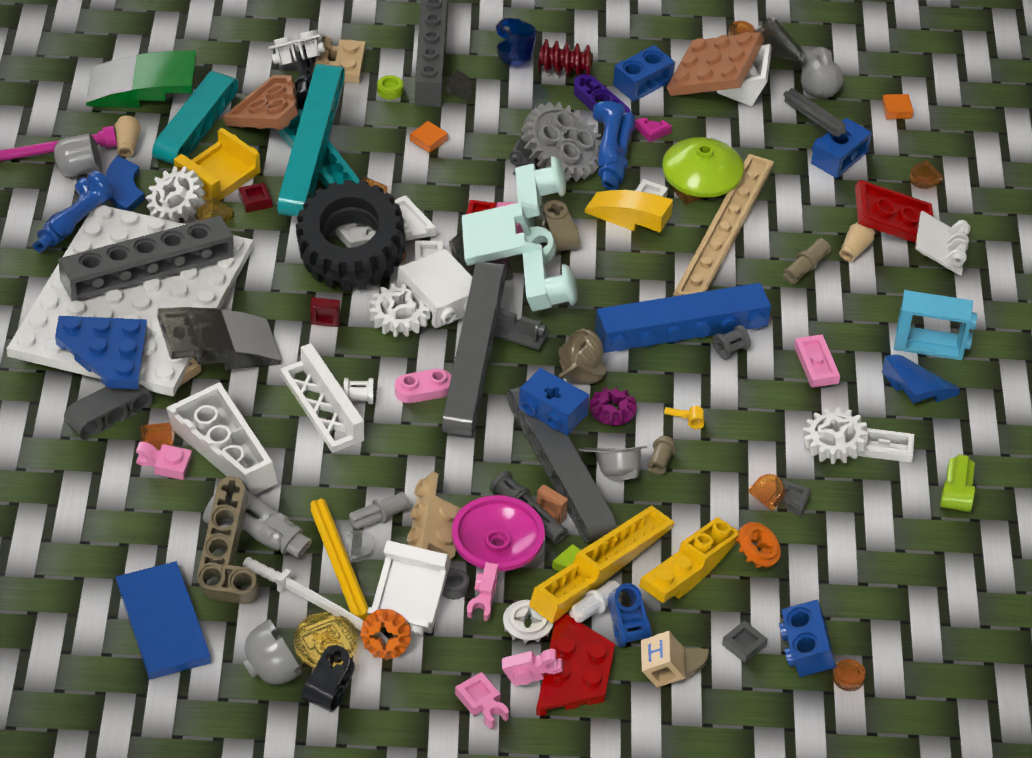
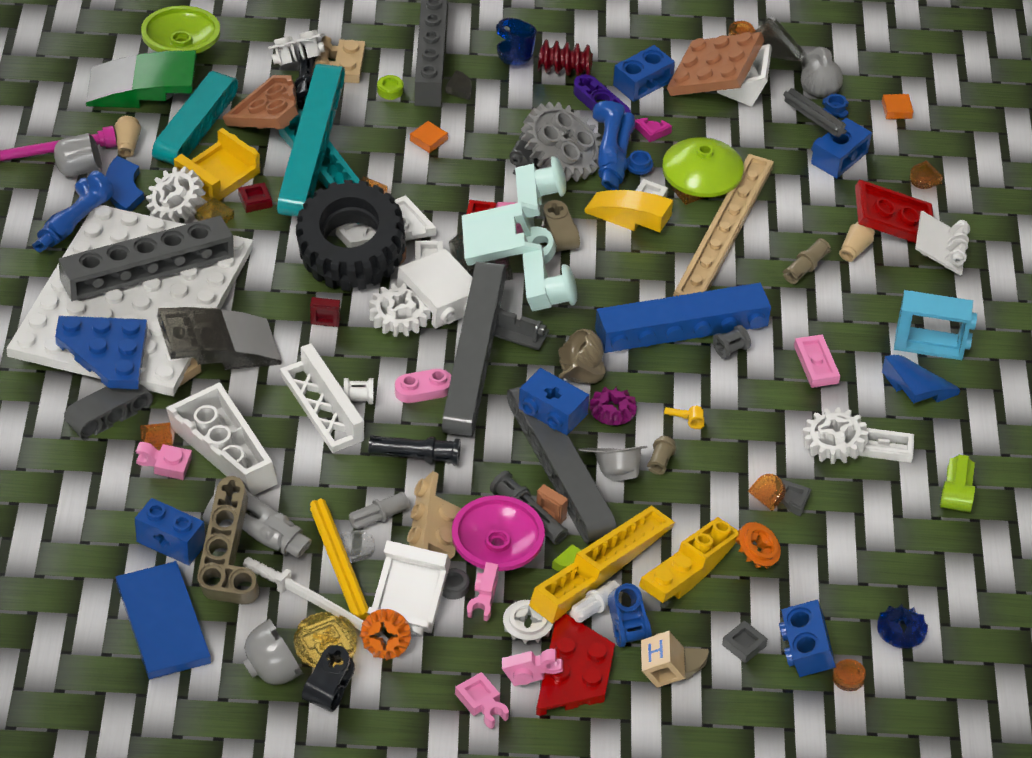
none -> blue brick [134,498,205,566]
none -> lime dish [141,6,220,55]
none -> black pin [368,435,461,466]
none -> blue plate [627,150,653,175]
none -> blue plate [822,94,849,118]
none -> clear blue gear [877,604,928,648]

